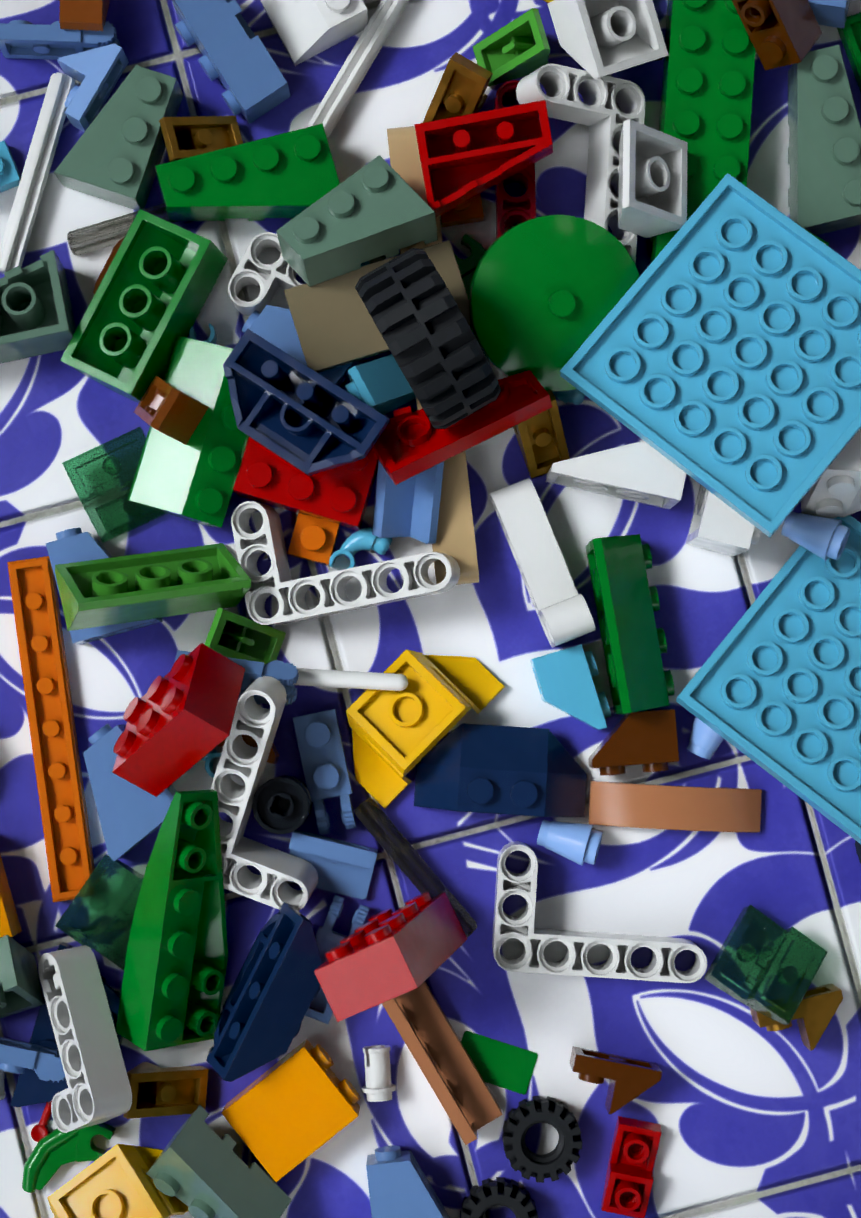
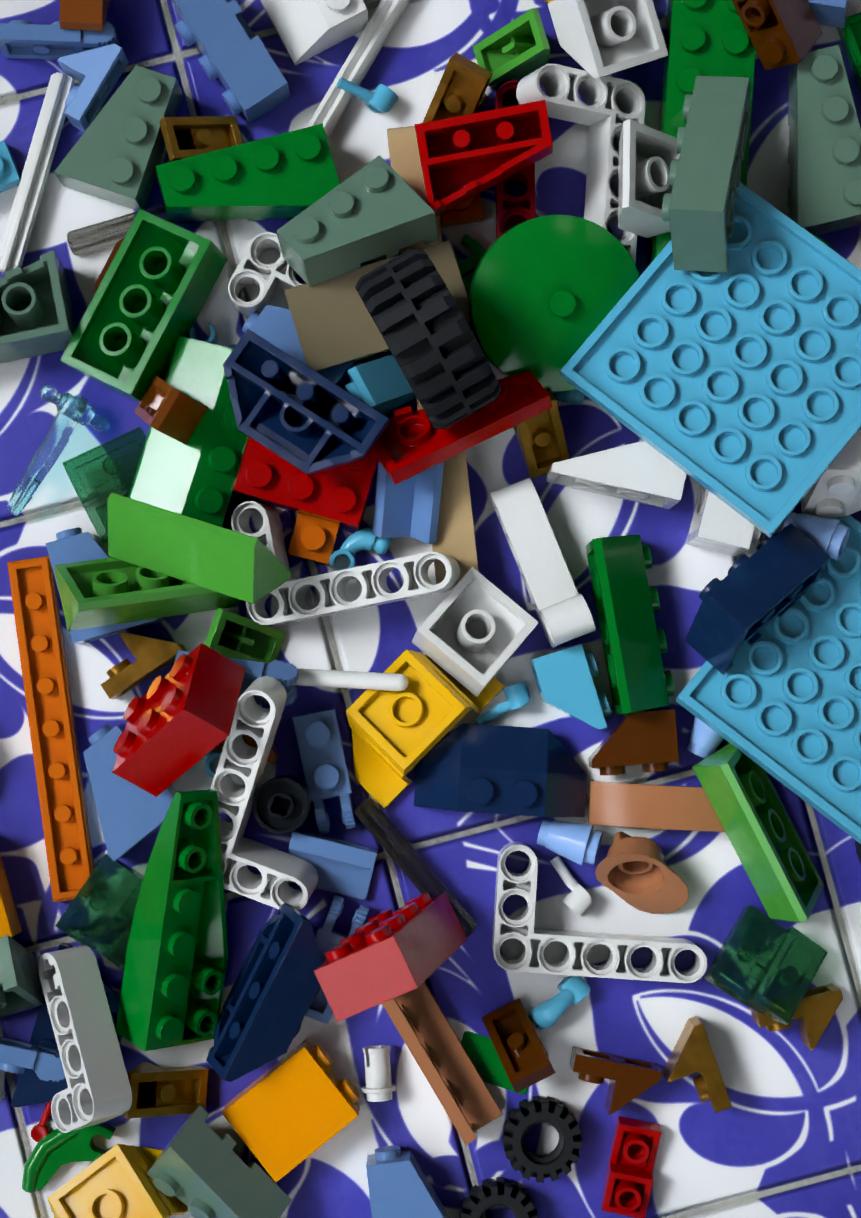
none -> clear light blue piece [6,385,110,516]
none -> pearl gold slope [100,631,188,699]
none -> bright green slope [107,492,291,604]
none -> medium azure hand [337,77,398,113]
none -> white slope [412,567,539,697]
none -> medium azure hand [476,681,531,725]
none -> reddish brown slope [481,998,556,1093]
none -> medium azure arm [529,976,591,1030]
none -> white hand [550,855,592,915]
none -> nougat piece [595,831,689,914]
none -> sand green wedge [662,76,751,273]
none -> pearl gold slope [663,1016,732,1113]
none -> dark blue wedge [685,523,831,675]
none -> bright green slope [692,744,824,923]

